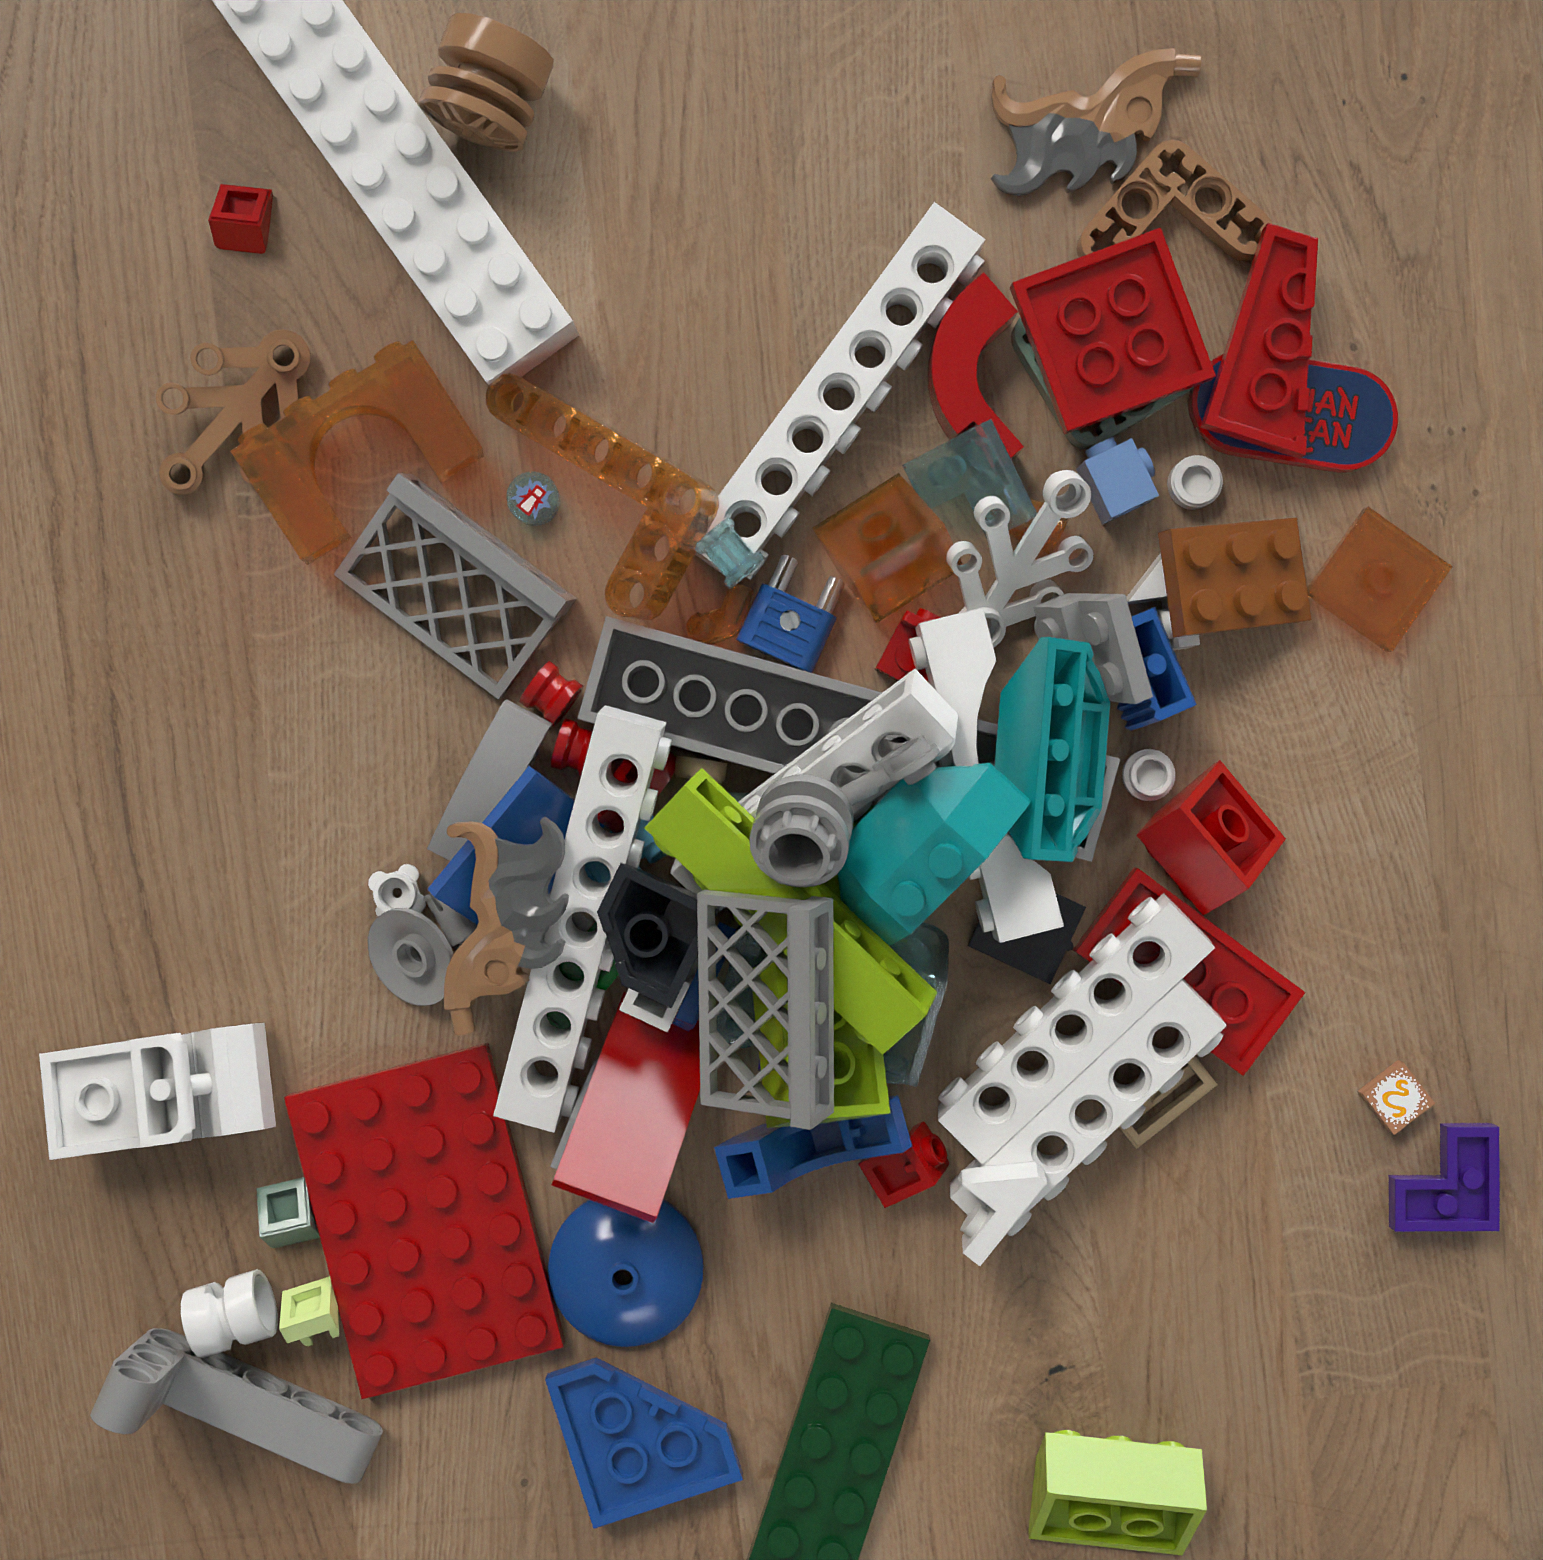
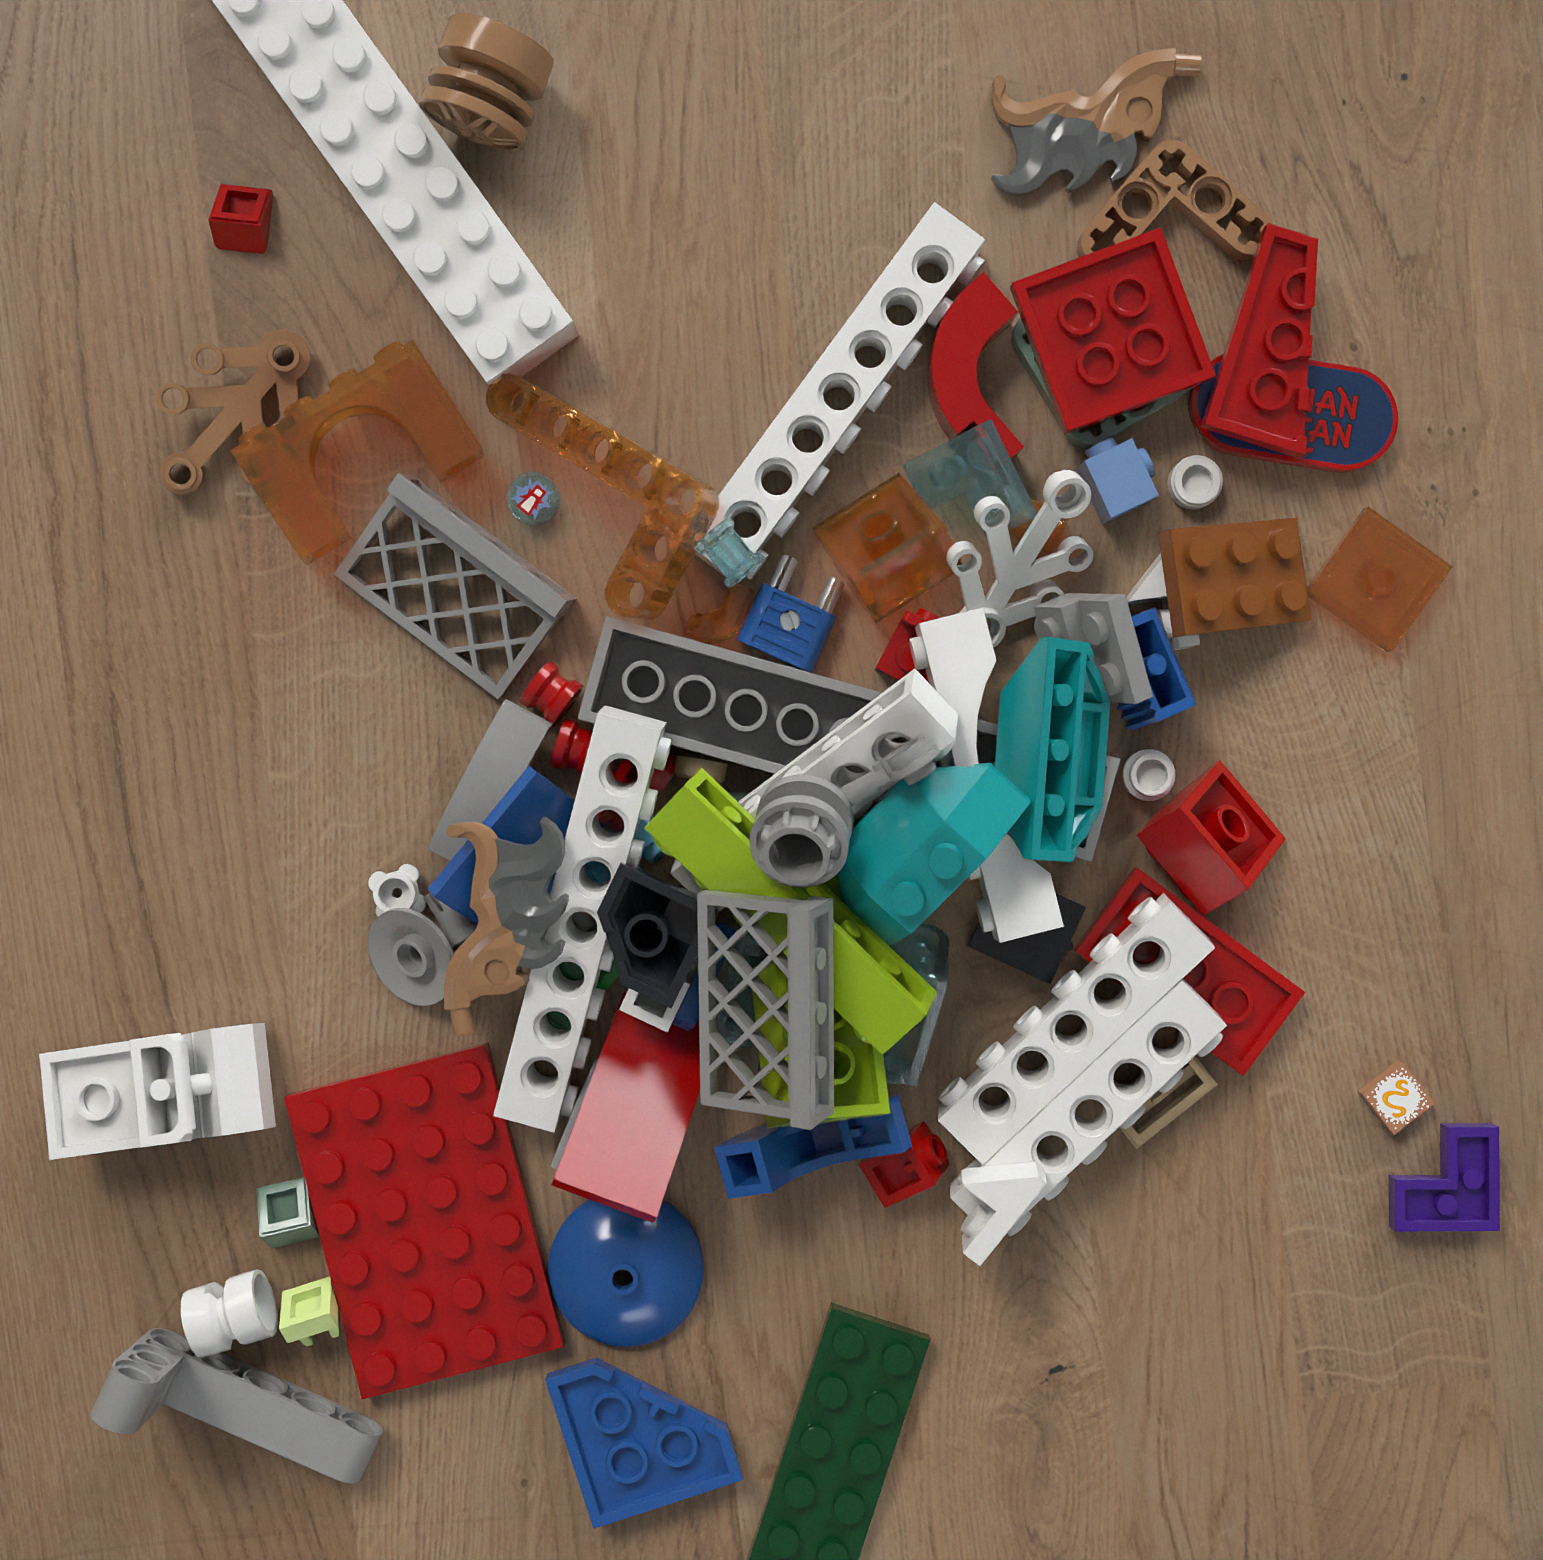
slope [1029,1430,1207,1555] -> none

